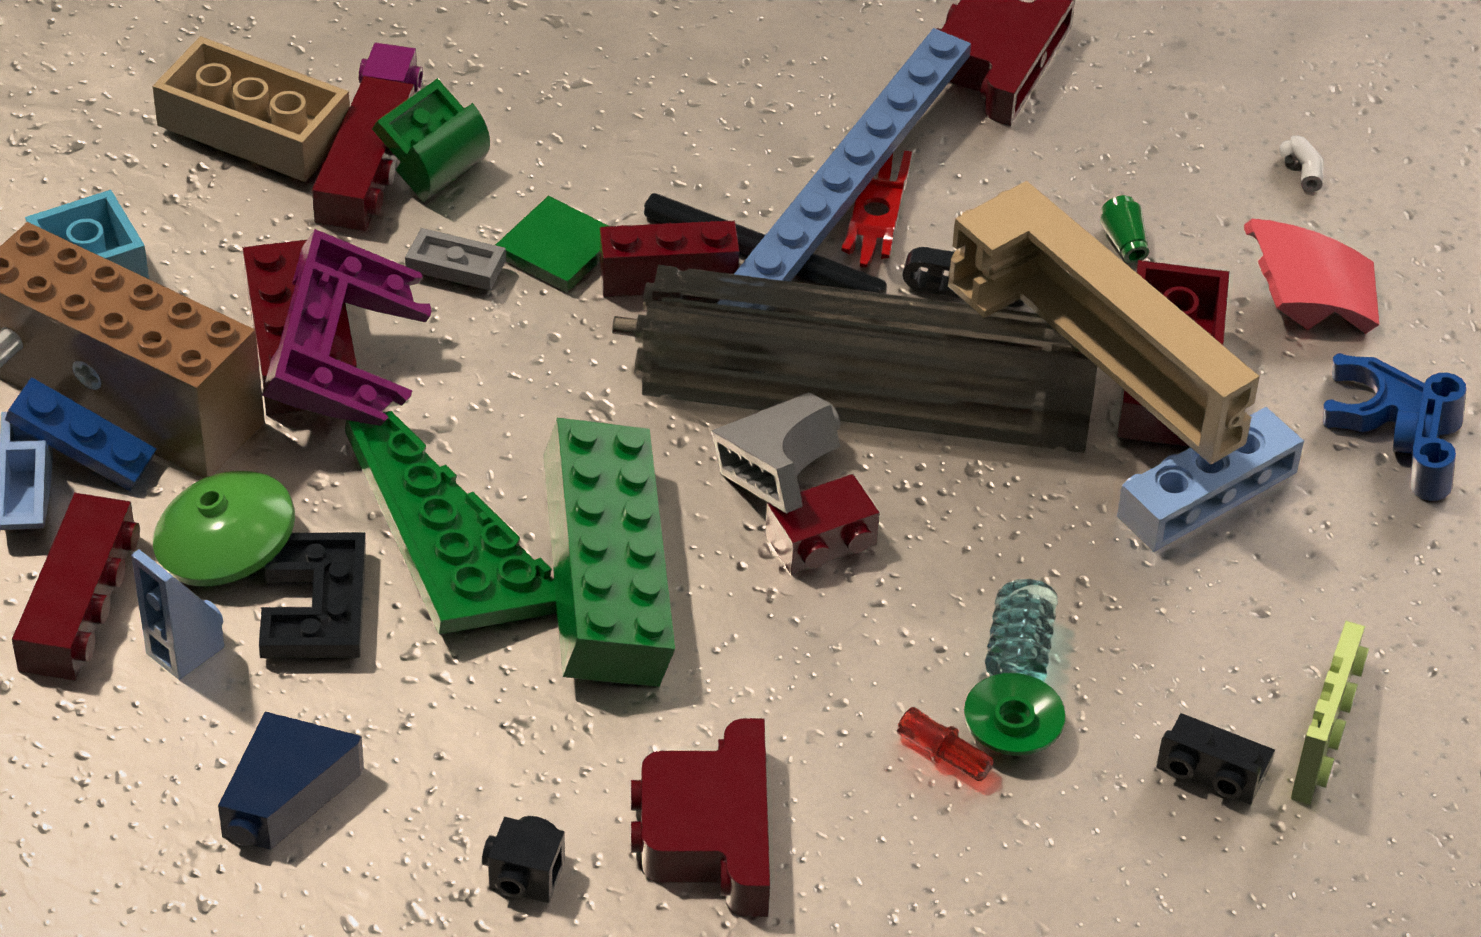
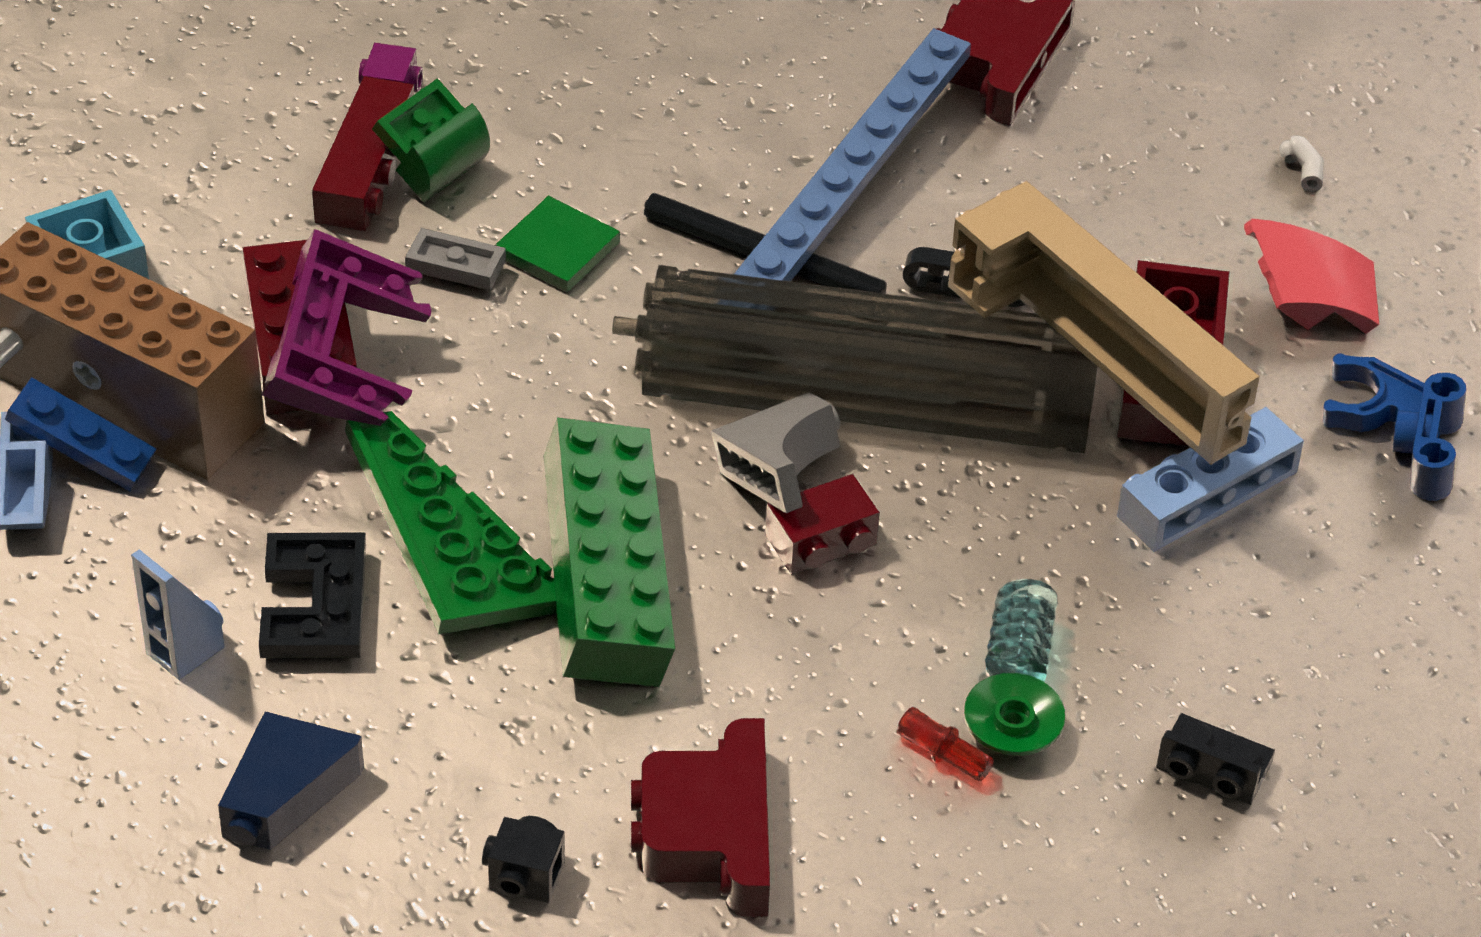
dark red brick [12,492,140,681] -> none
tan brick [152,36,350,182] -> none
bright green dish [153,471,295,586] -> none
dark red brick [600,220,739,297] -> none
red piece [841,150,912,267] -> none
green cone [1100,195,1149,263] -> none
yellowish green wing [1291,621,1369,805] -> none

